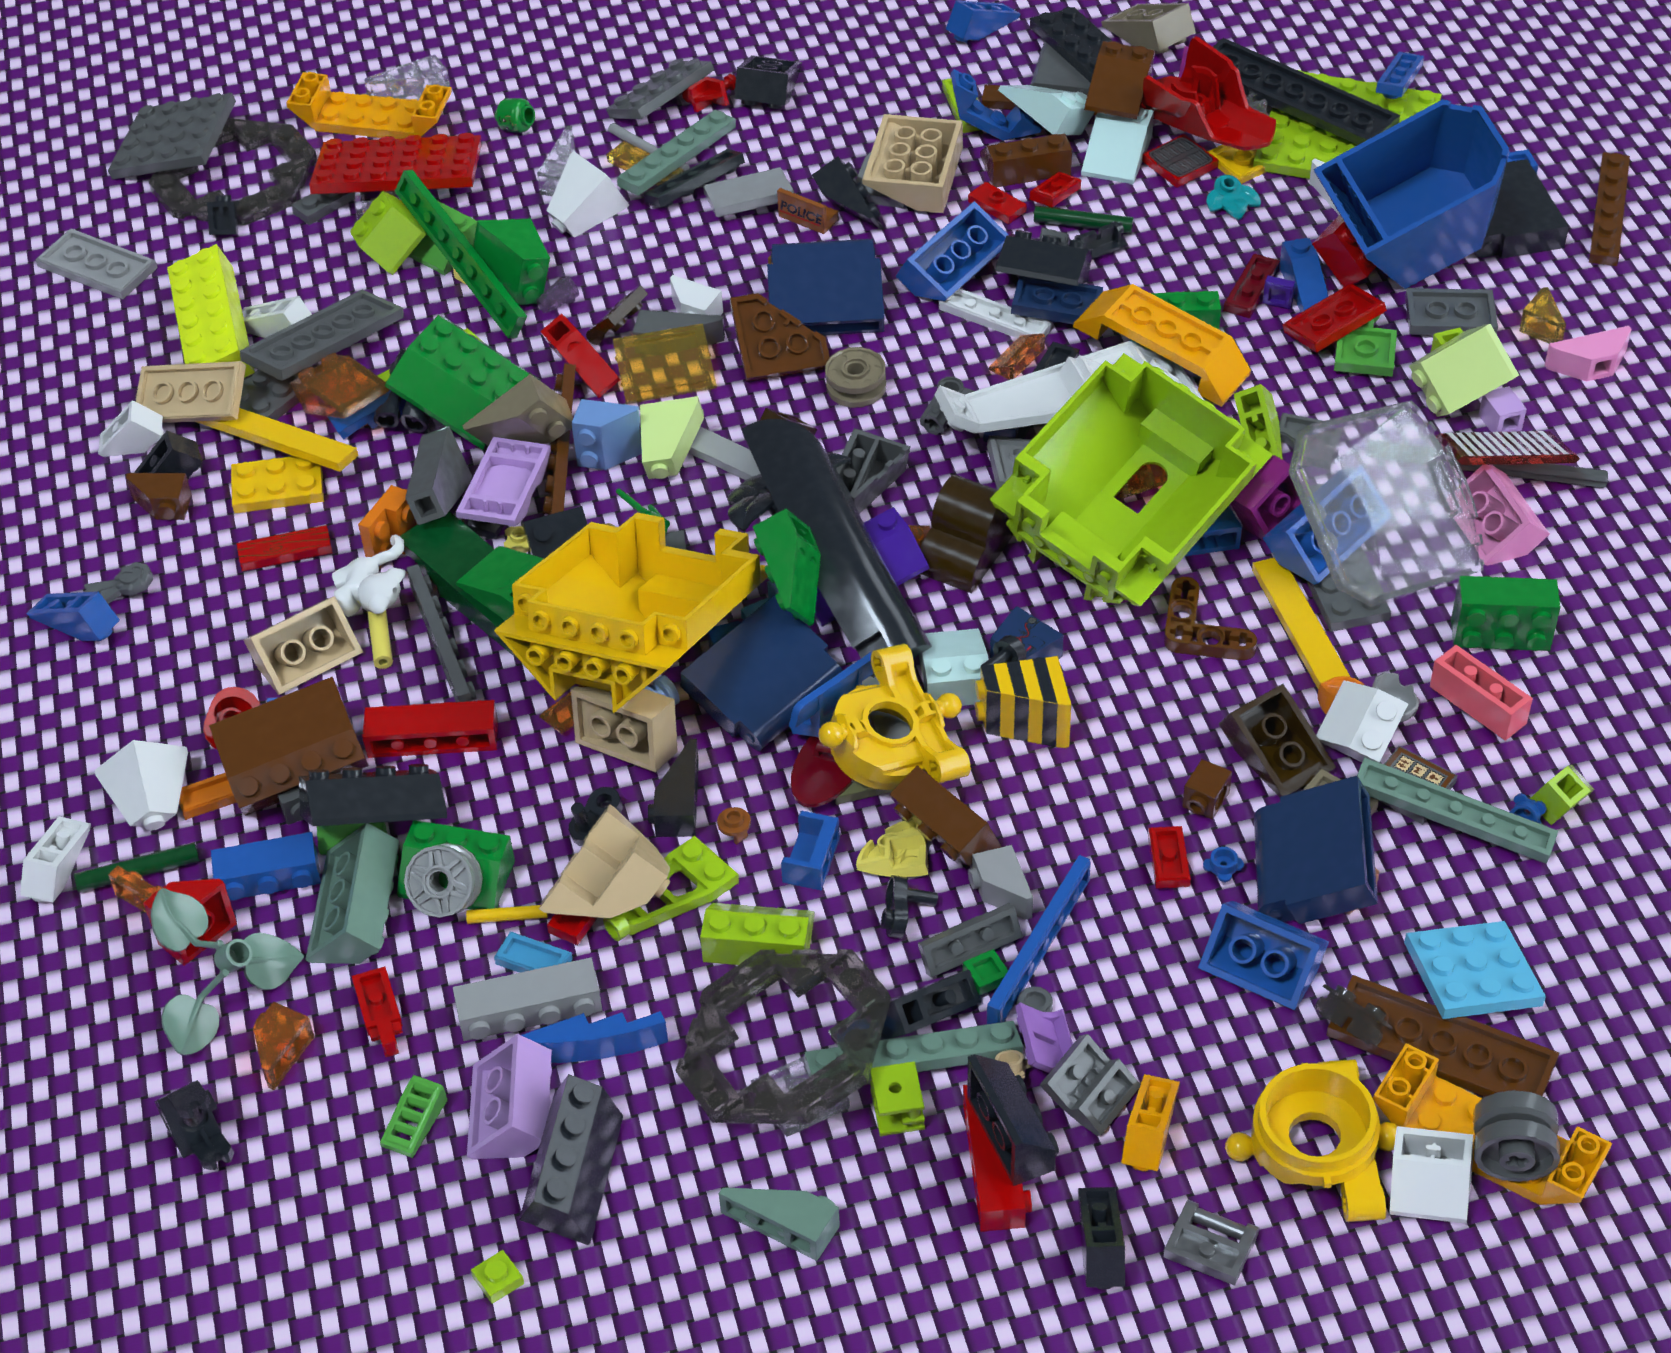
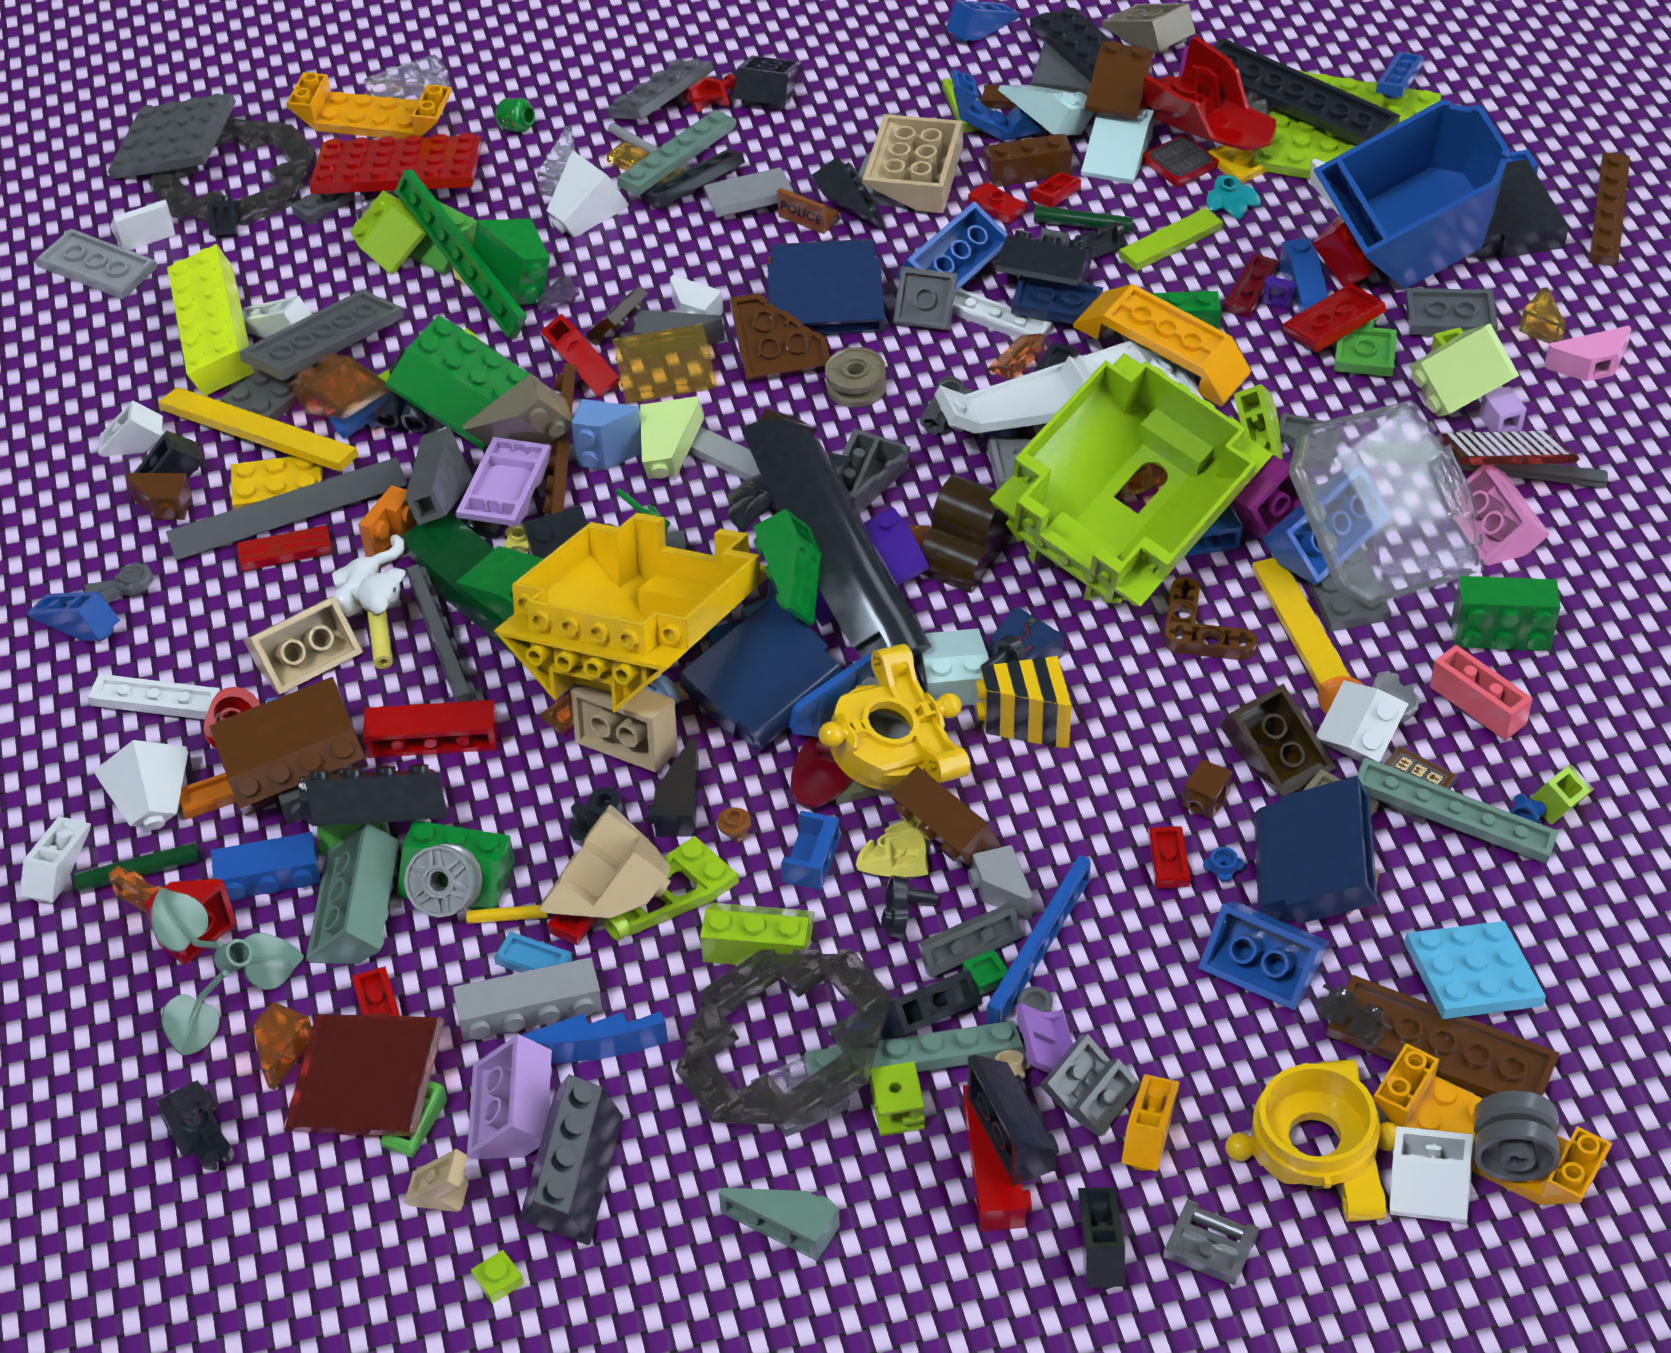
tan tile [136,361,246,423] -> none
none -> white plate [88,674,220,720]
none -> white slope [110,200,176,251]
none -> dark grey tile [166,457,407,561]
none -> clear red piece [283,1014,445,1136]
none -> tan slope [404,1149,468,1212]
none -> dark grey tile [893,266,958,331]
none -> lime tile [1119,208,1223,271]

